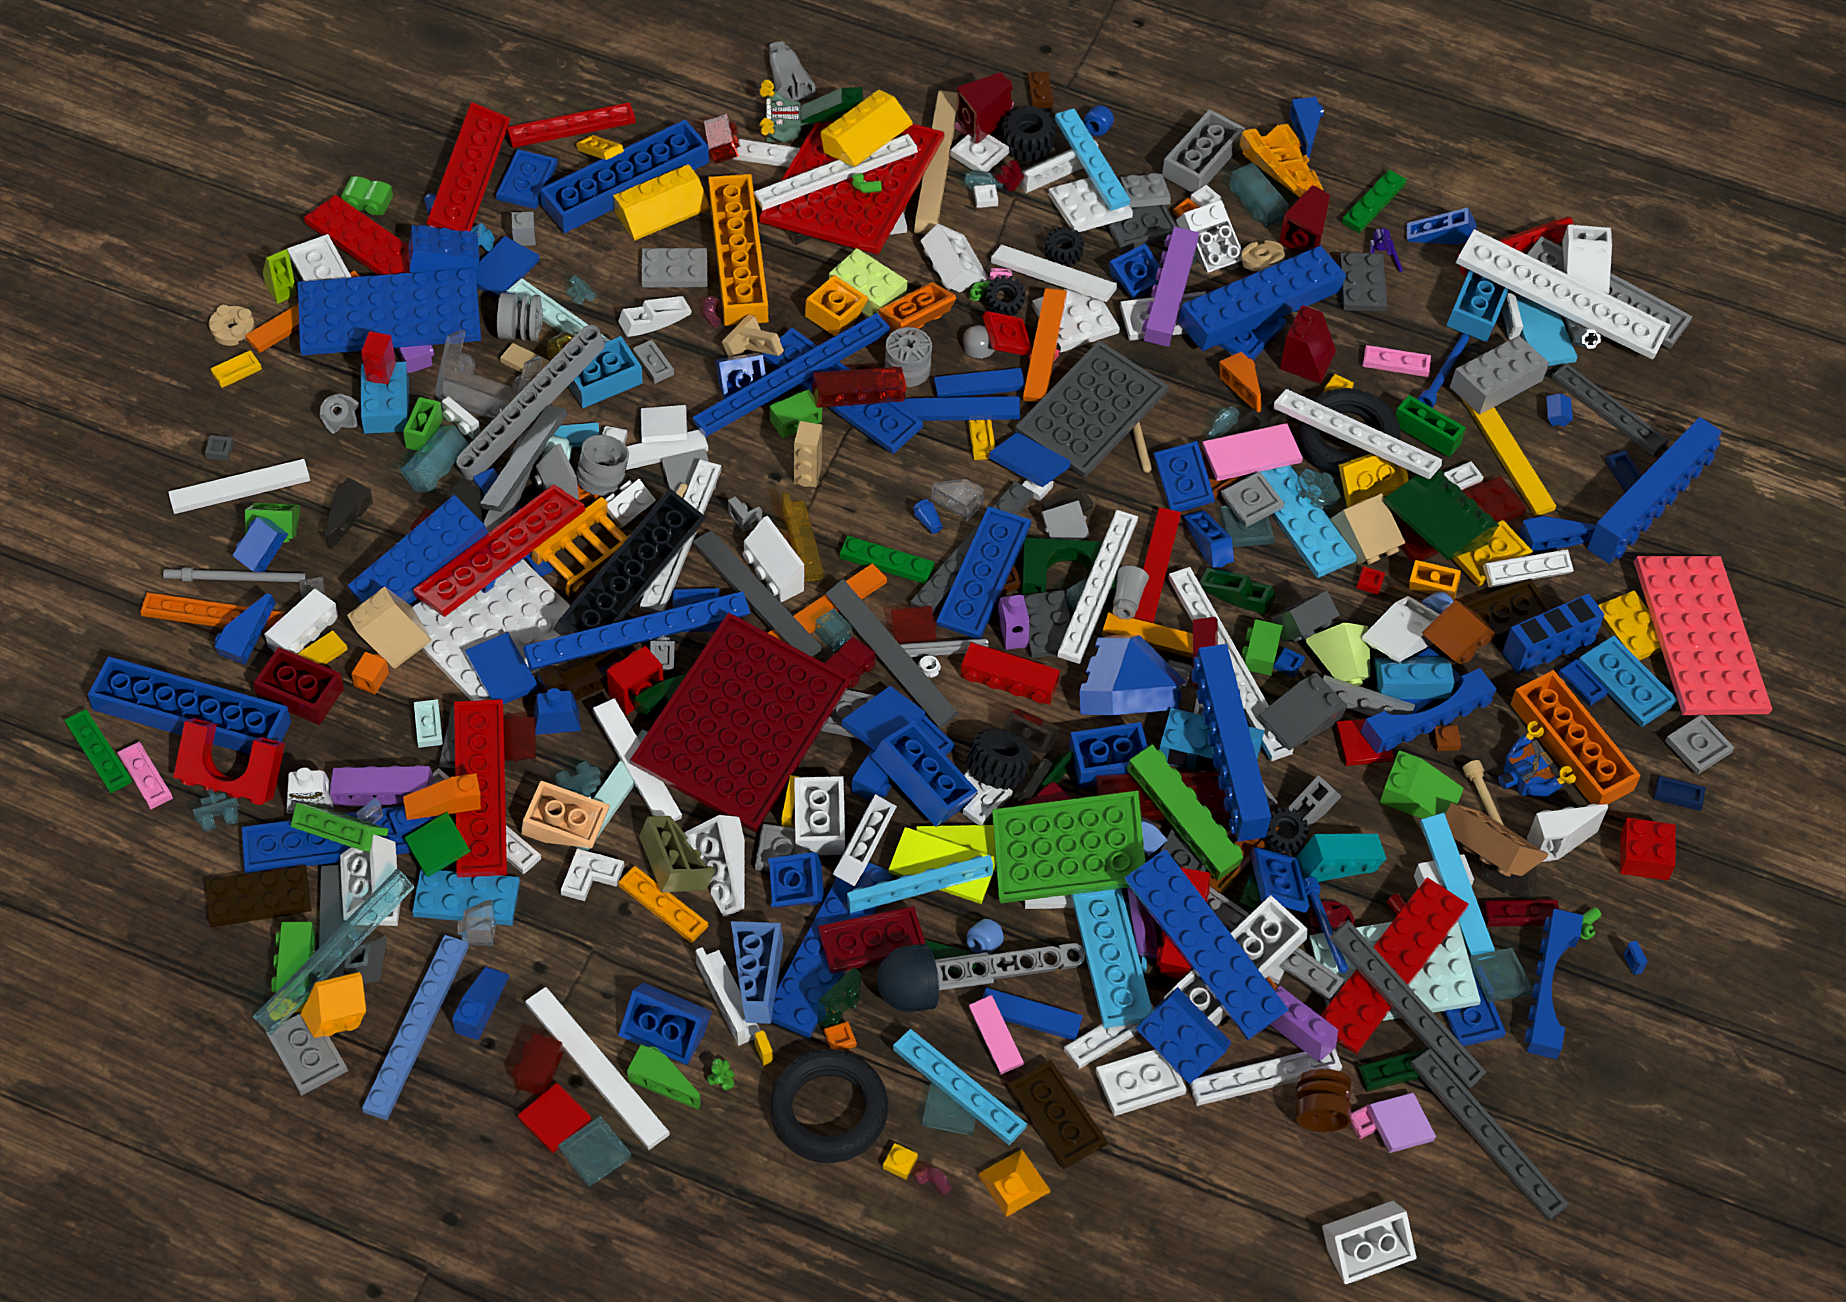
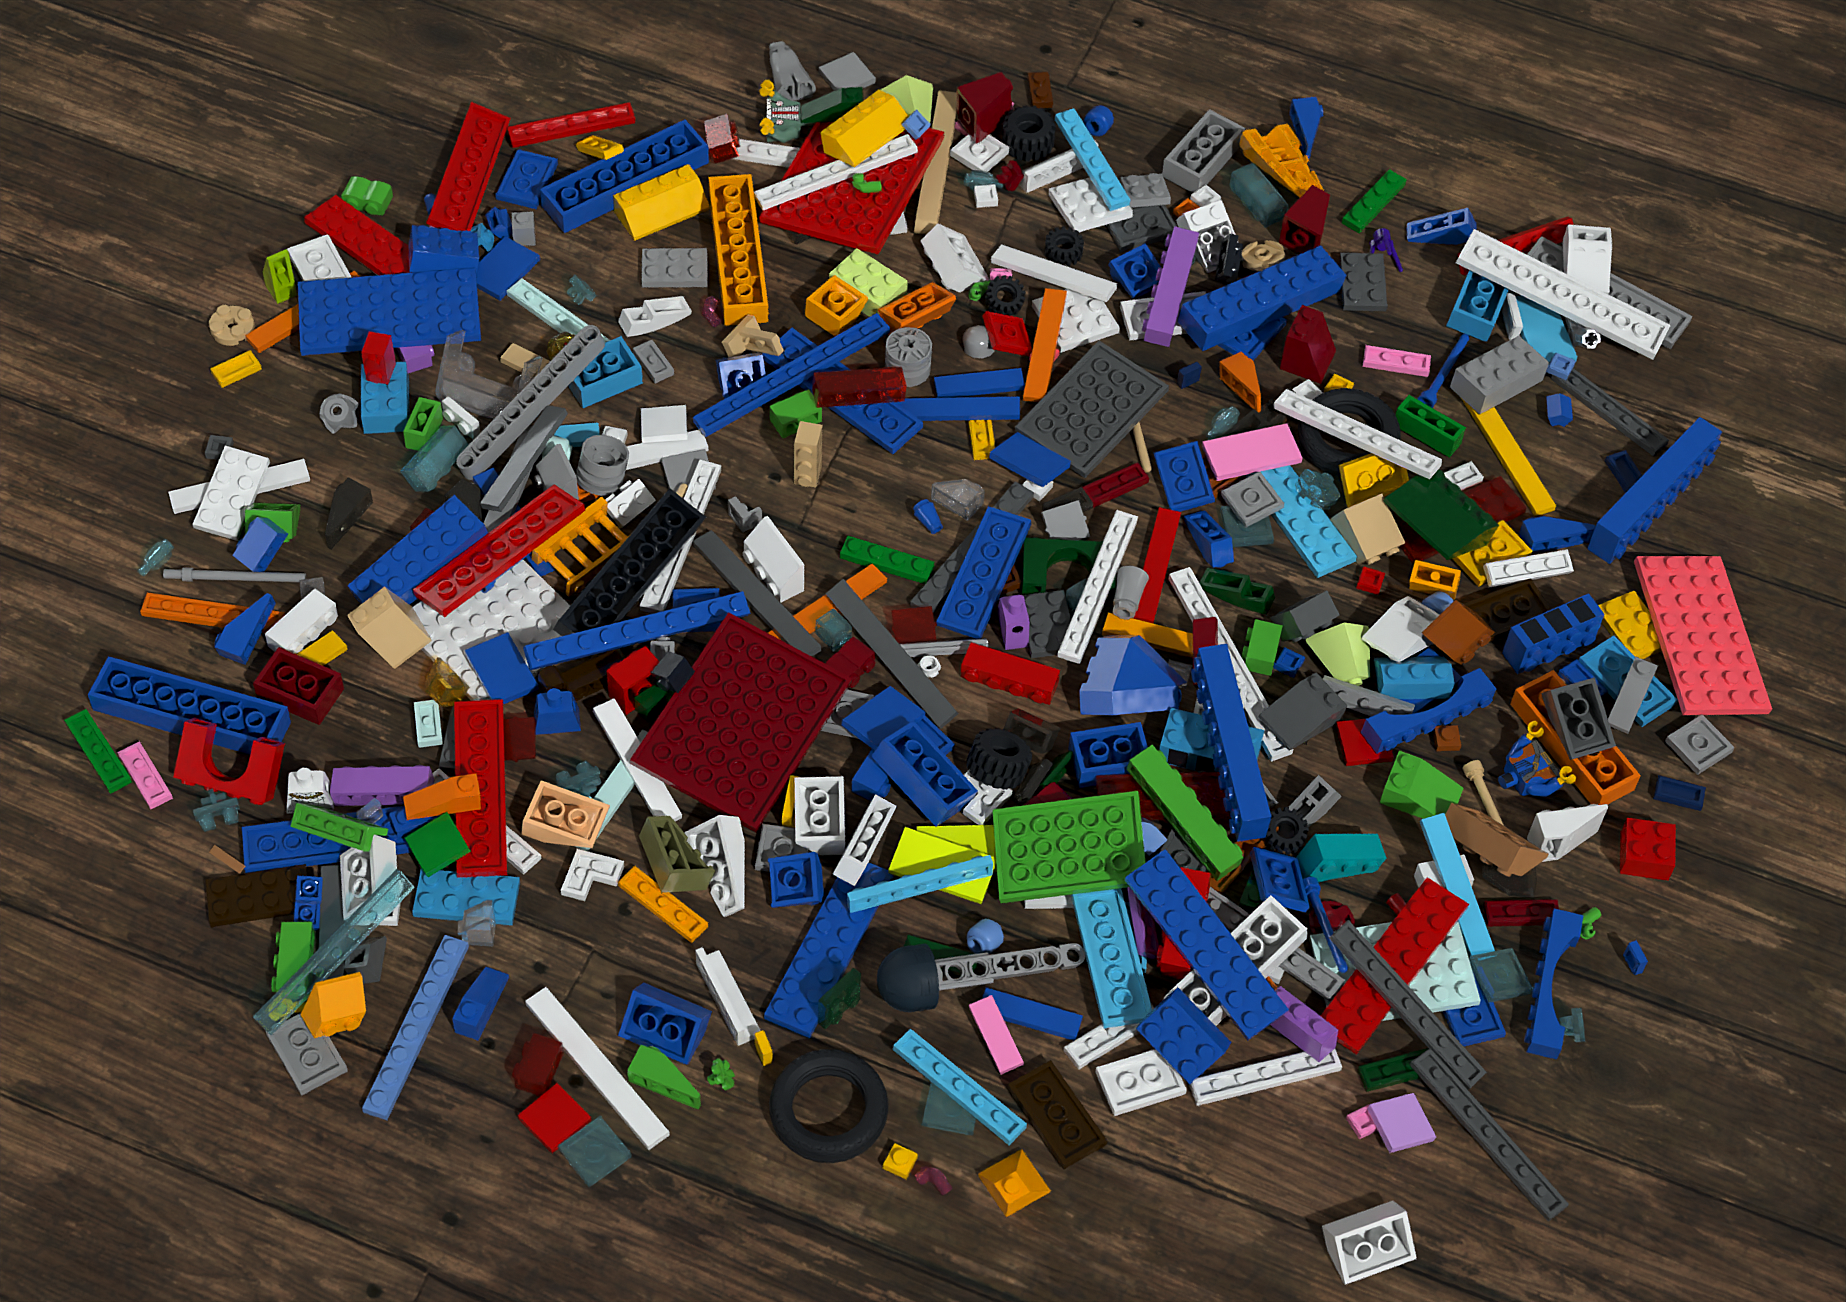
orange brick [351,652,389,694] -> none
light grey wheel [497,292,543,342] -> none
medium blue wedge [731,921,783,1024] -> none
clear yellow fence [782,492,824,582] -> none
dark red tile [817,906,926,974] -> none
orange tile [824,1021,857,1051] -> none
reddish brown wheel [1297,1069,1351,1132] -> none
none -> clear light blue plant [137,539,174,577]
none -> white plate [193,446,270,541]
none -> medium nougat piece [209,845,246,874]
none -> blue slope [293,876,323,931]
none -> clear yellow slope [425,657,470,706]
none -> blue piece [486,207,513,239]
none -> black brick [651,651,695,693]
none -> light grey tile [819,52,875,91]
none -> yellowish green slope [881,75,933,123]
none -> medium blue tile [901,109,931,140]
none -> dark red tile [1080,462,1150,509]
none -> dark blue tile [1177,362,1201,389]
none -> black bracket [1215,233,1243,284]
none -> white plate [1292,379,1323,400]
none -> dark grey slope [1541,677,1616,760]
none -> medium blue tile [1546,352,1576,380]
none -> clear light blue tile [1560,1008,1585,1042]
none -> light grey slope [1608,657,1658,734]

